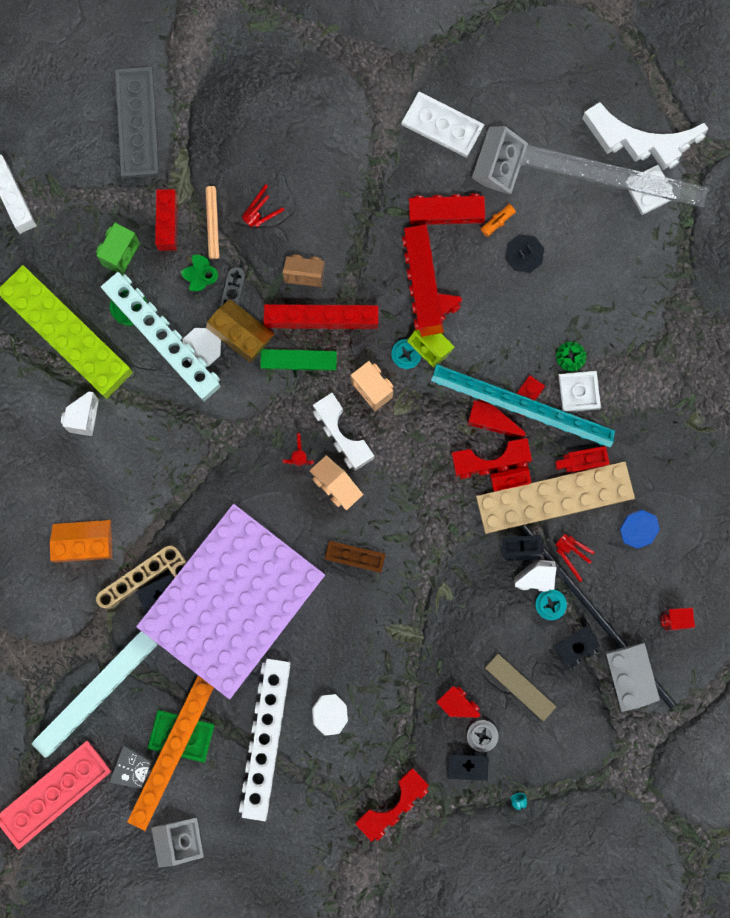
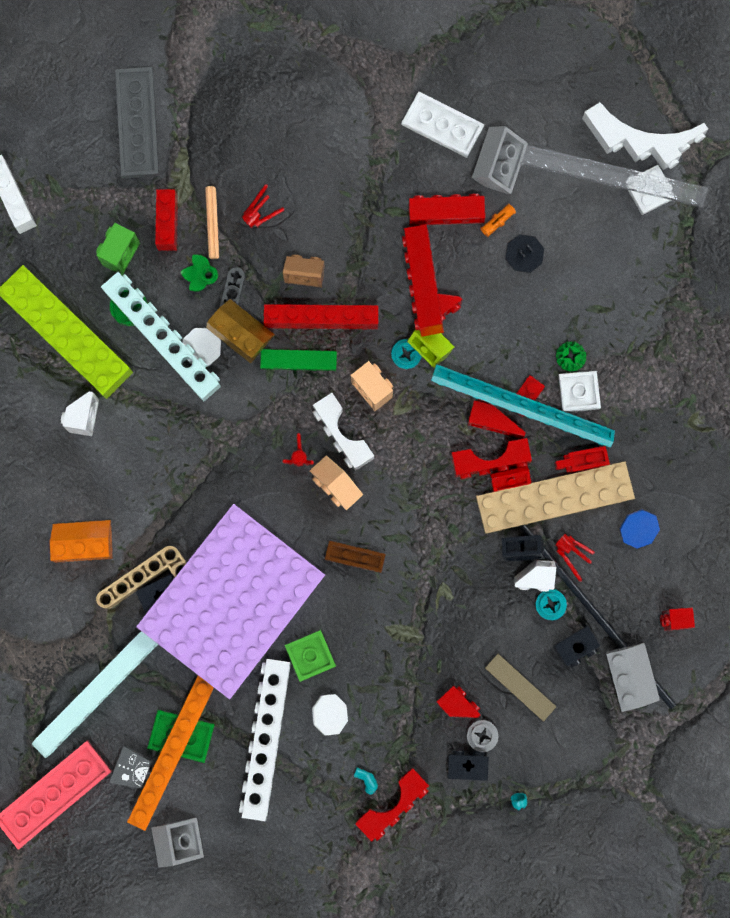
none -> bright green plate [285,630,336,682]
none -> teal arm [354,767,378,795]

